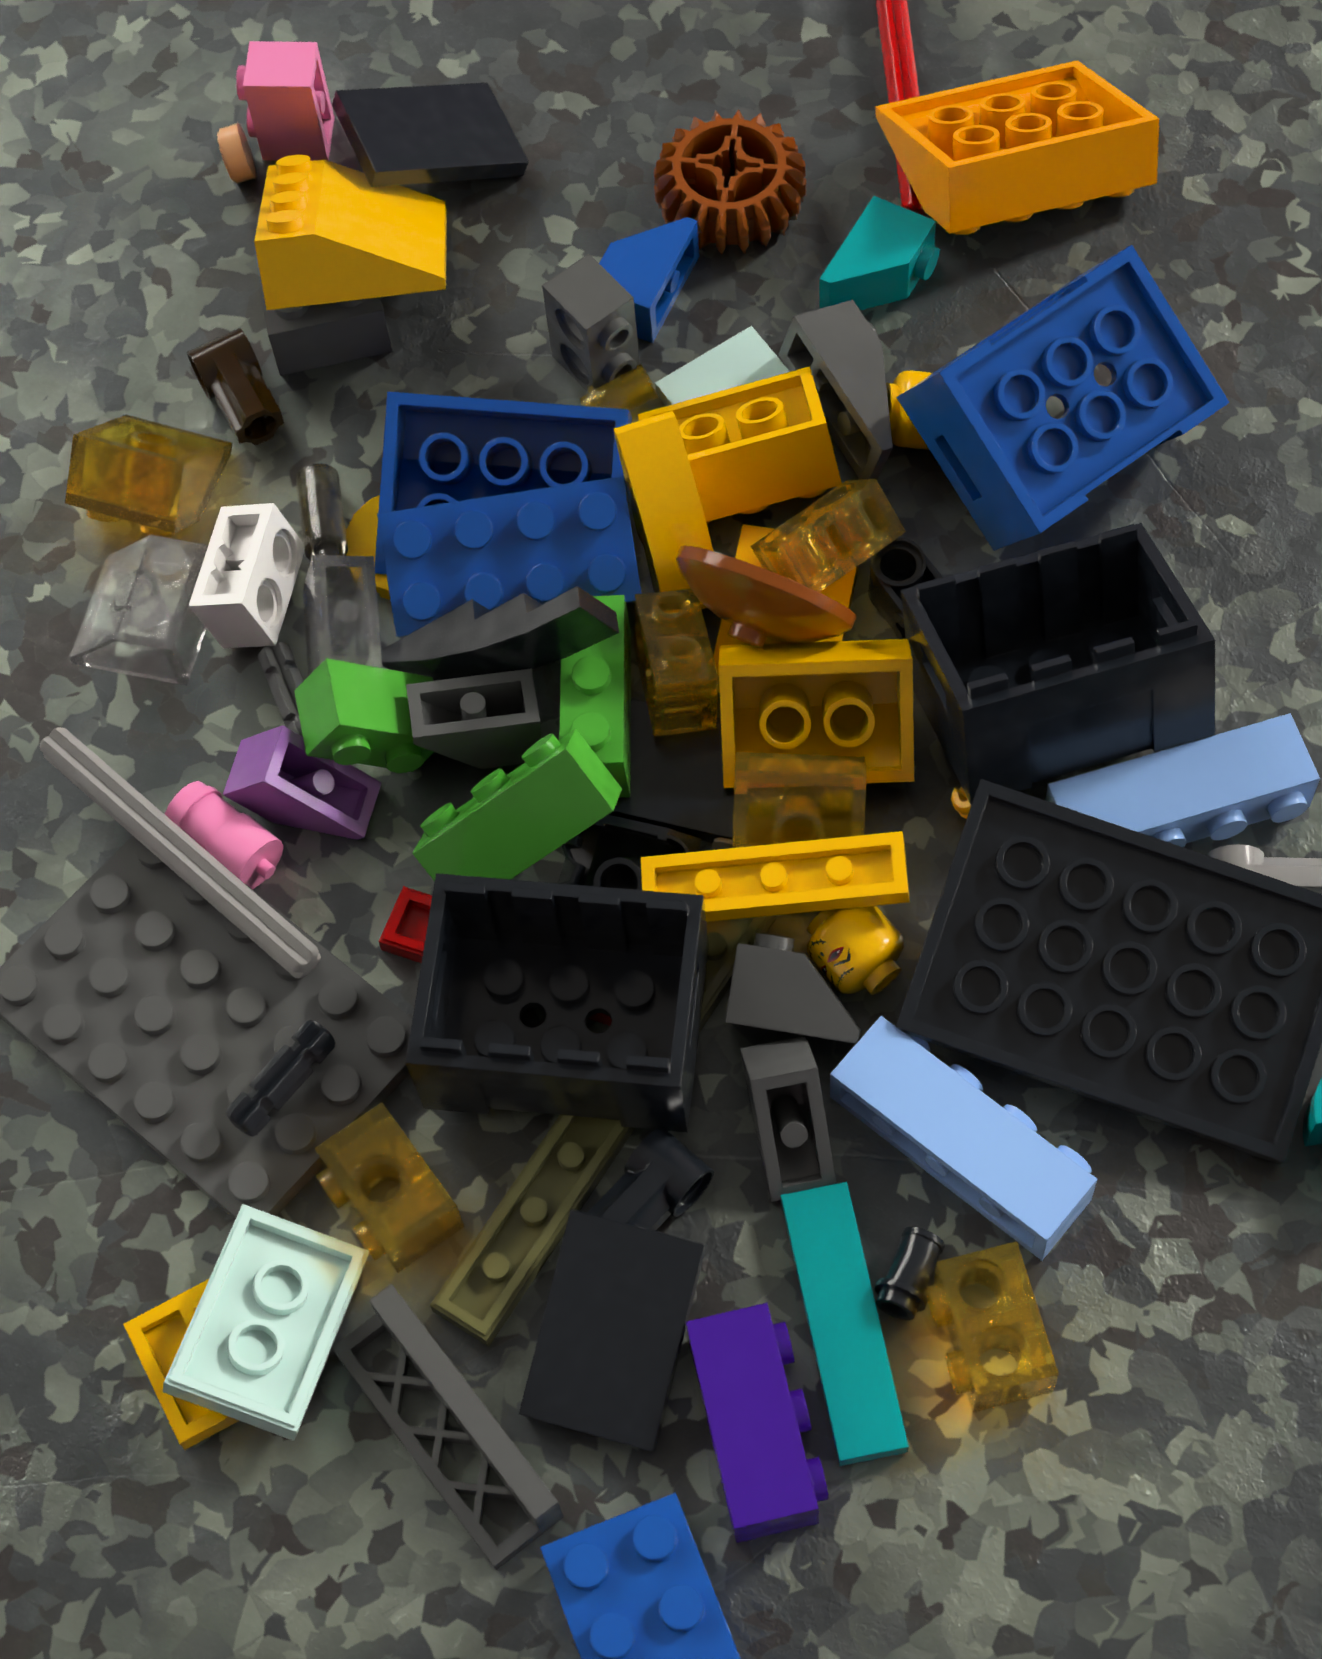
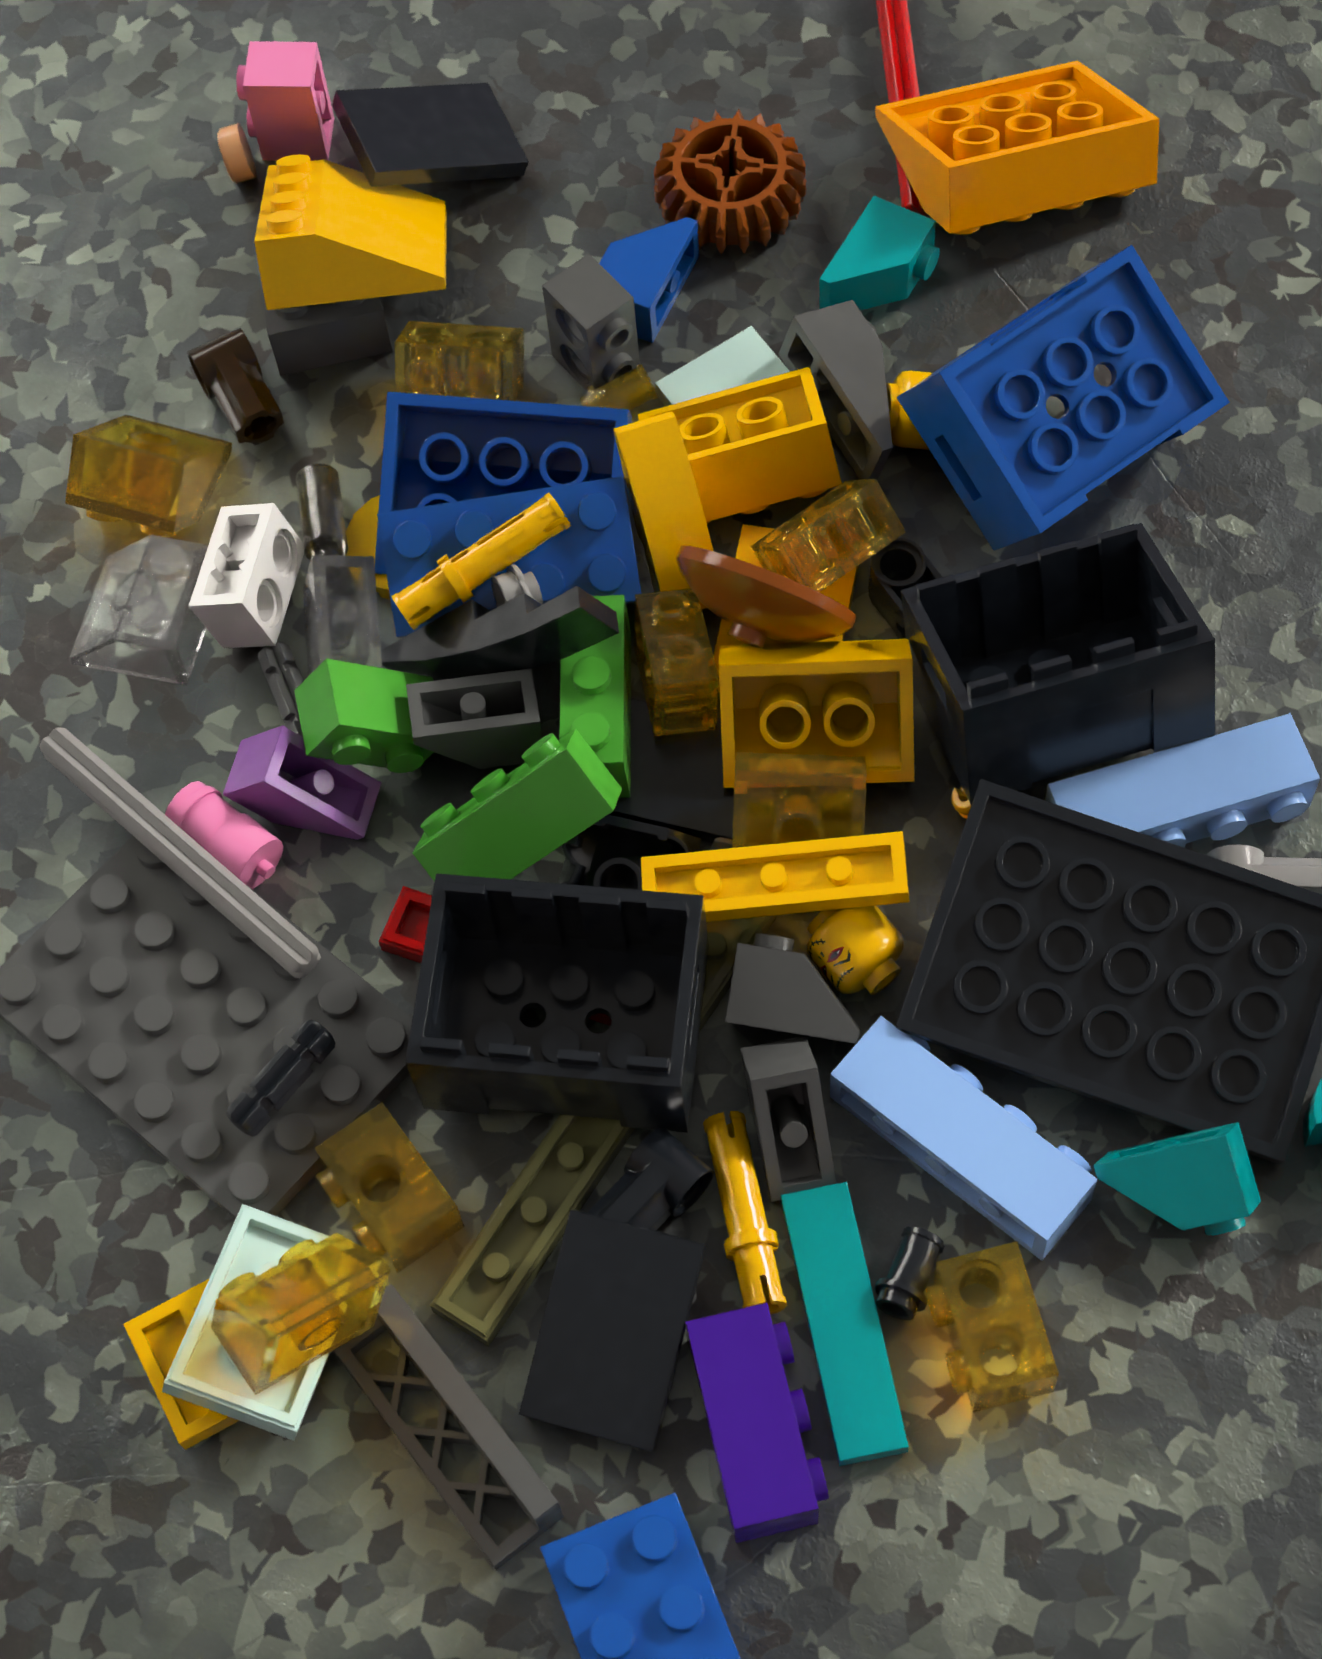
none -> clear yellow slope [211,1232,391,1395]
none -> yellow pin [391,492,571,630]
none -> clear yellow brick [395,321,524,401]
none -> light grey plate [491,565,543,607]
none -> yellow pin [703,1111,787,1315]
none -> teal slope [1093,1122,1261,1235]

